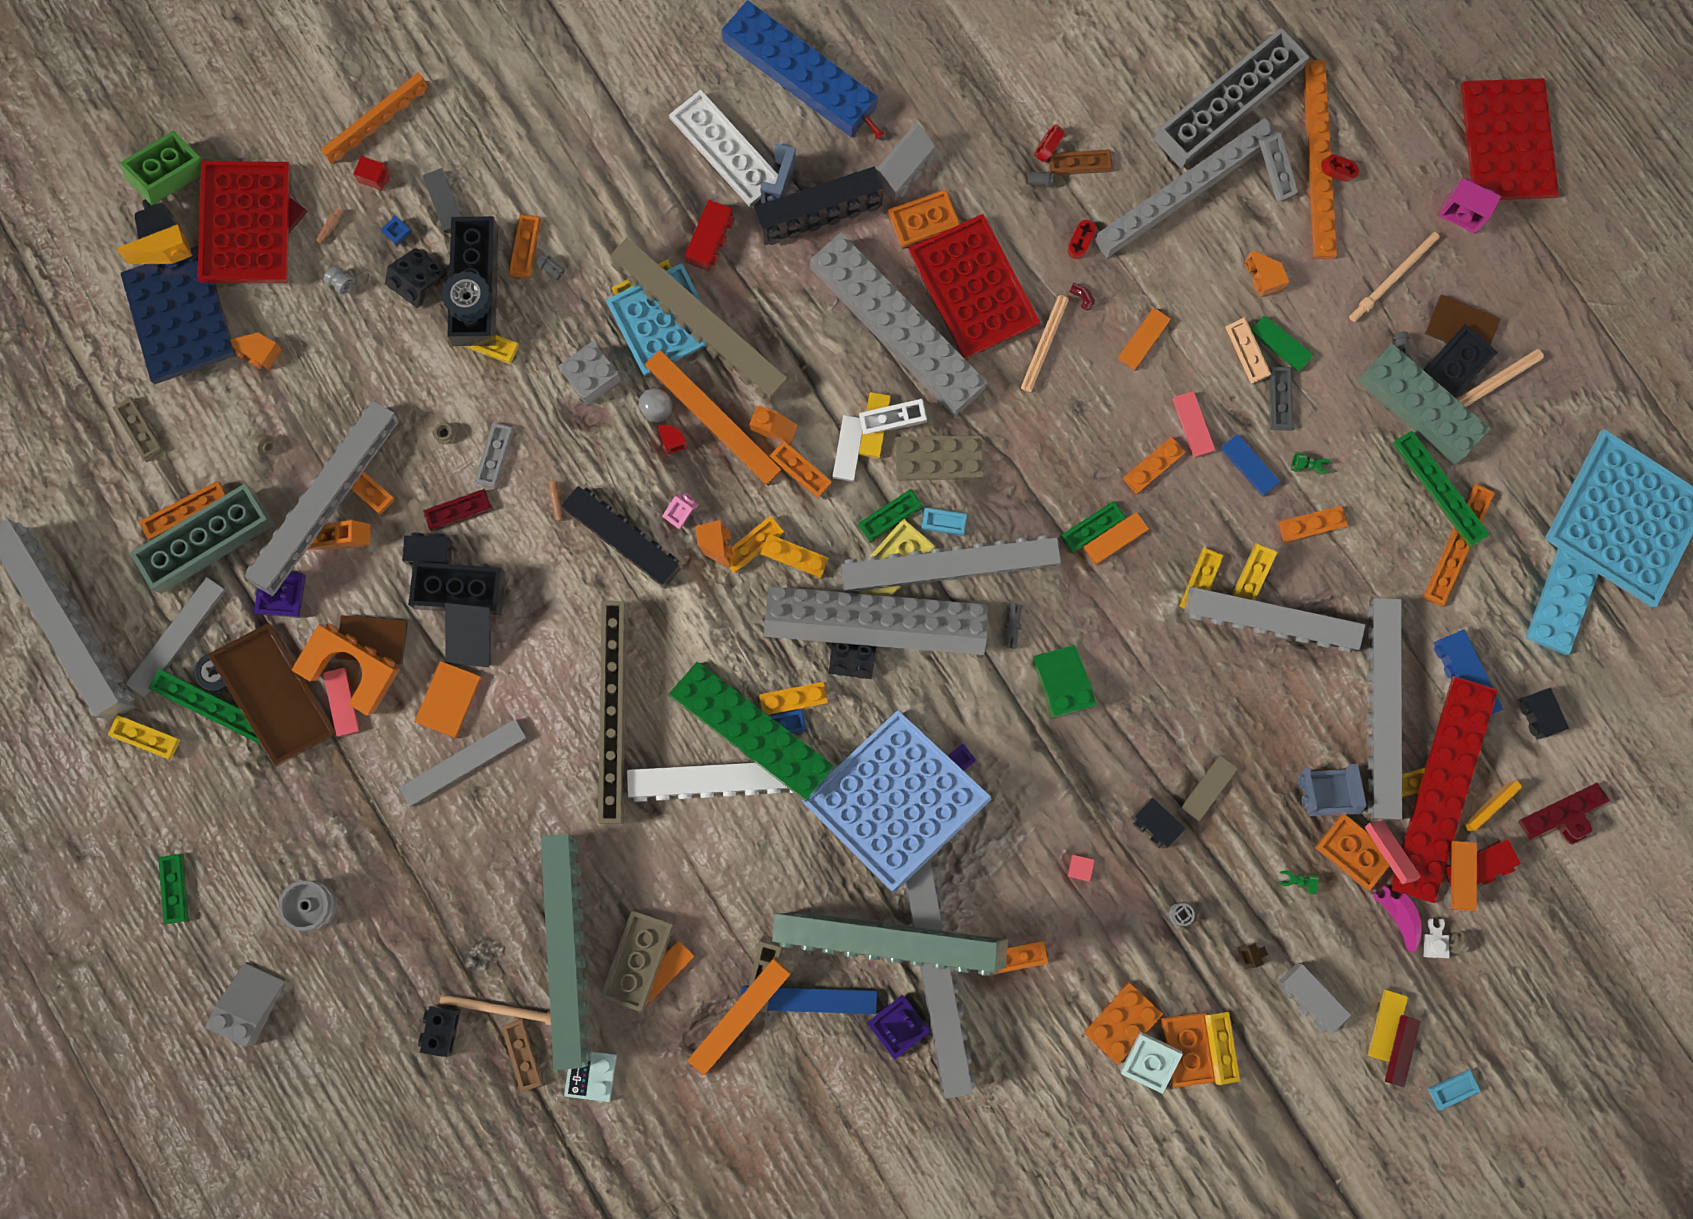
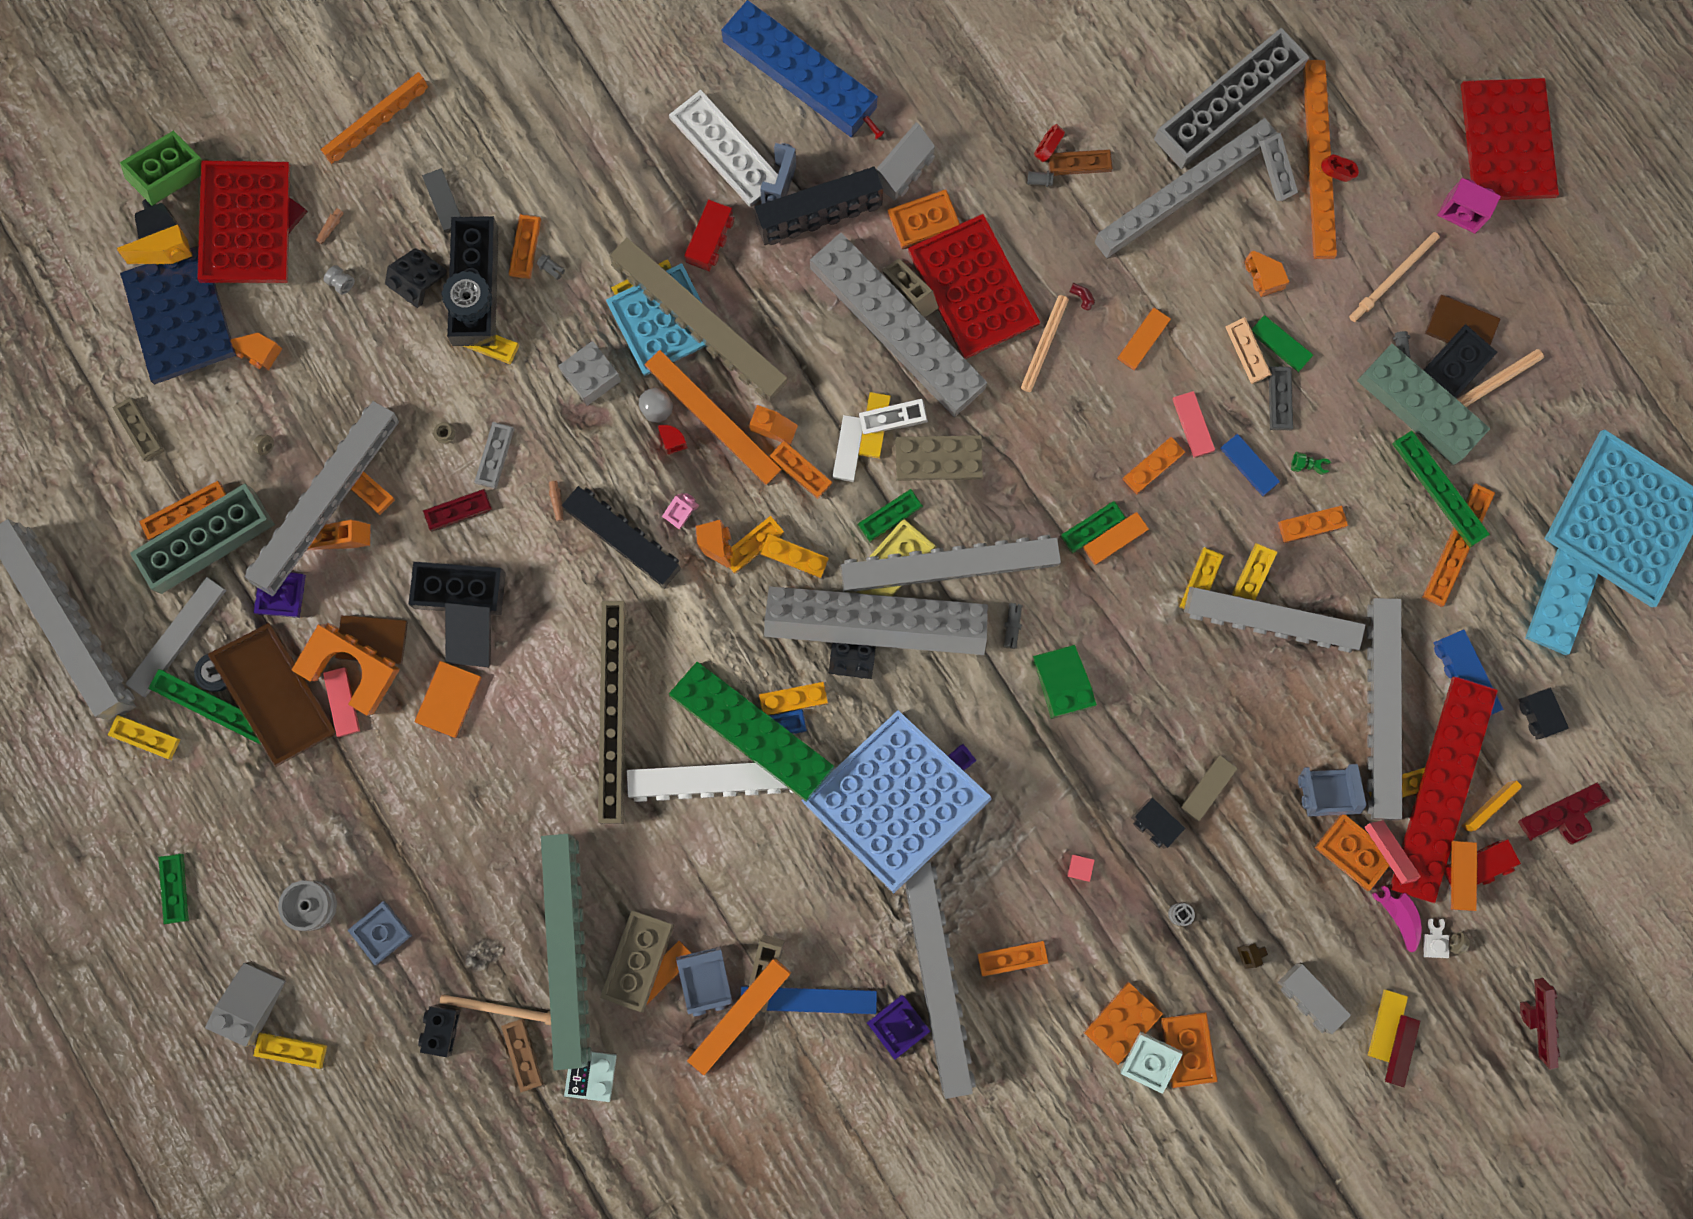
red brick [353,156,390,191] -> none
blue plate [380,215,412,246] -> none
light grey tile [399,719,527,807] -> none
black brick [402,532,453,565] -> none
sand green brick [772,911,1008,975] -> none
medium azure tile [921,507,967,536] -> none
red beam [1067,220,1096,259] -> none
yellow plate [1205,1012,1240,1085] -> none
green piece [1278,871,1319,895] -> none
medium azure tile [1428,1069,1481,1110] -> none
none -> yellow tile [253,1033,327,1069]
none -> sand blue tile [348,901,412,965]
none -> sand blue panel [676,947,733,1016]
none -> dark tan slope [882,258,939,318]
none -> dark red plate [1520,978,1560,1069]

